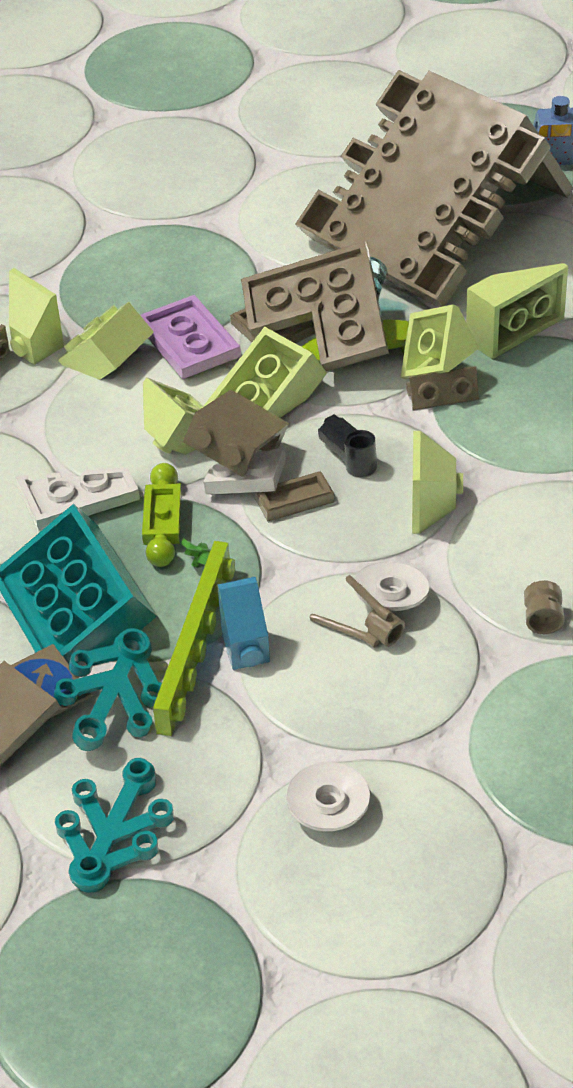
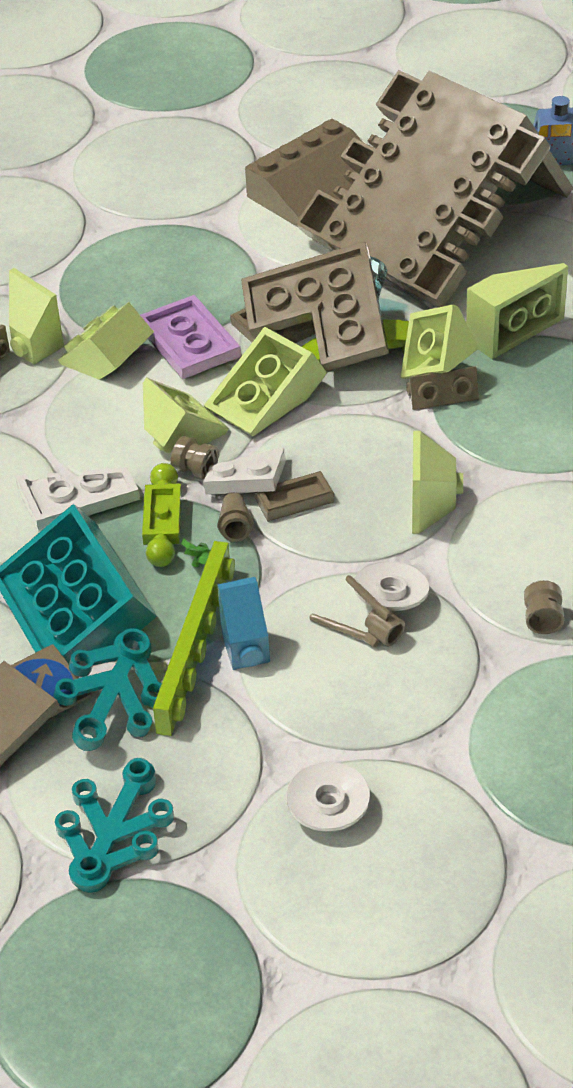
dark tan panel [183,390,289,477] -> none
black piece [318,414,377,477] -> none
none -> dark tan wheel [171,436,219,479]
none -> dark tan cone [217,492,254,542]
none -> dark tan slope [245,118,363,227]

